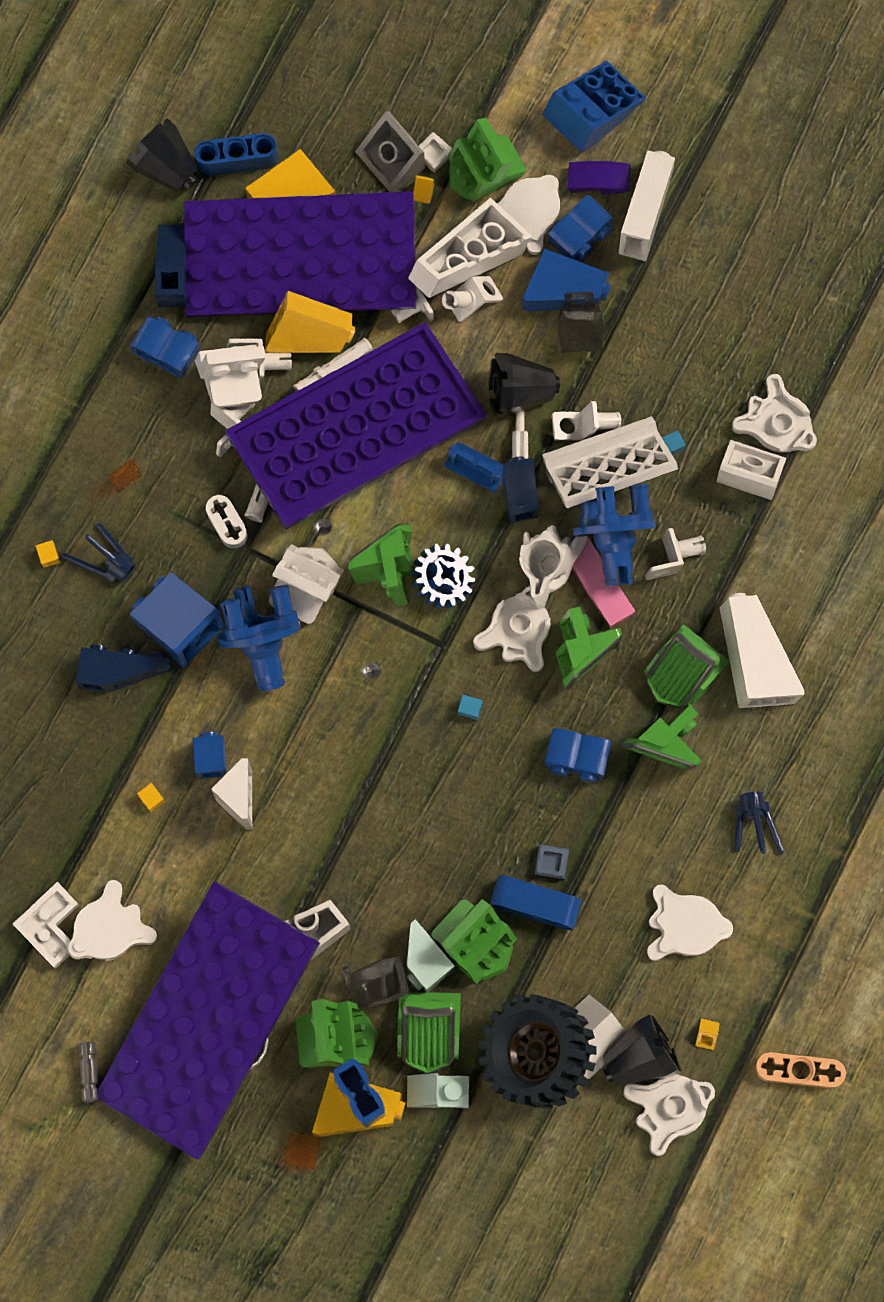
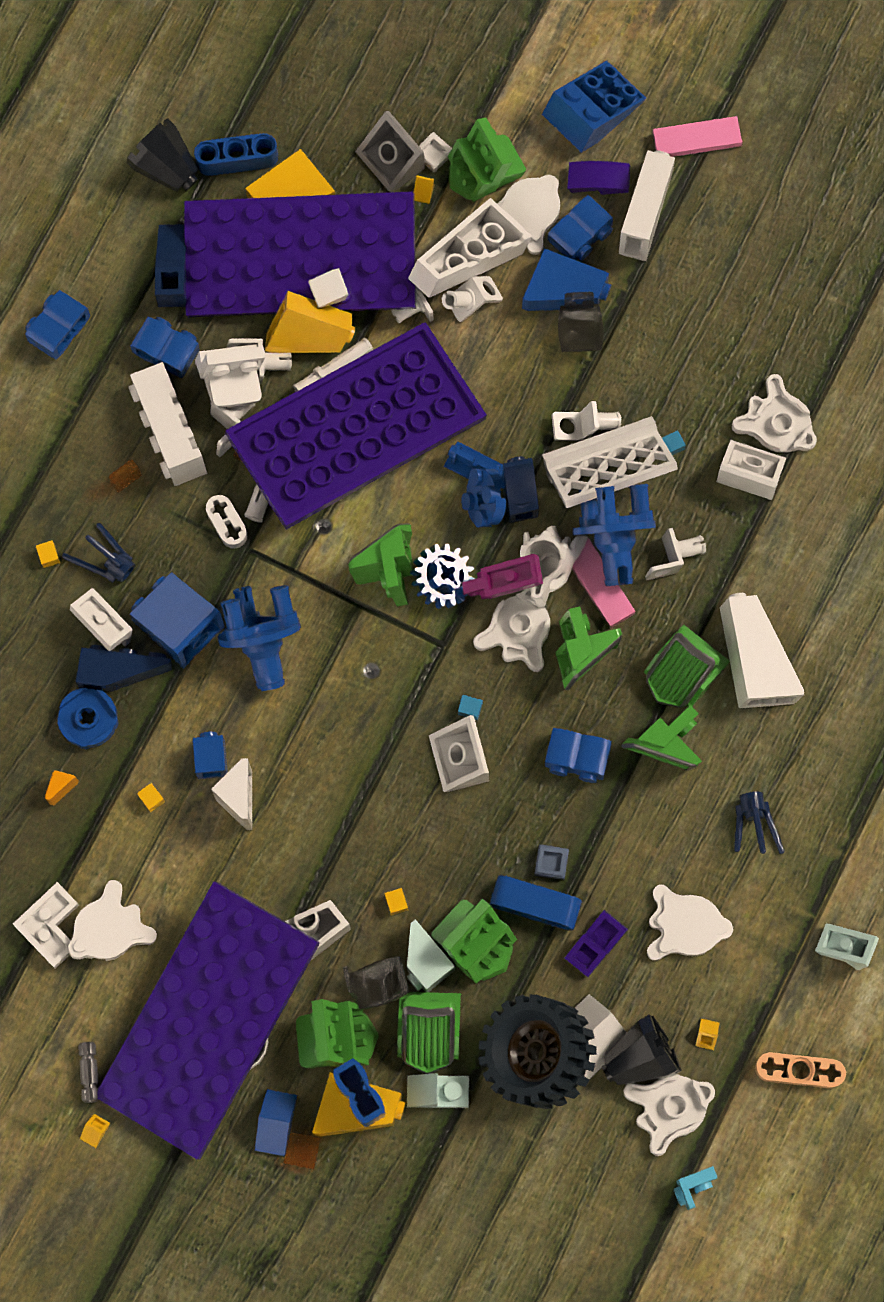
white piece [268,544,344,624] -> none
black cone [488,353,560,416] -> none
white axle [512,410,528,459] -> none
none -> blue brick [25,290,90,360]
none -> light orange slope [45,770,79,806]
none -> blue plate [57,688,118,749]
none -> white panel [70,588,133,652]
none -> yellow piece [80,1114,110,1148]
none -> white wedge [128,362,207,486]
none -> blue slope [255,1089,298,1157]
none -> white slope [308,268,348,309]
none -> yellow piece [384,888,408,916]
none -> white slope [429,715,489,792]
none -> blue plate [461,469,506,527]
none -> magenta hinge [462,554,543,599]
none -> dark purple slope [565,910,628,977]
none -> bright pink tile [652,116,742,157]
none -> medium azure bracket [674,1166,718,1210]
none -> light aqua slope [815,923,879,970]

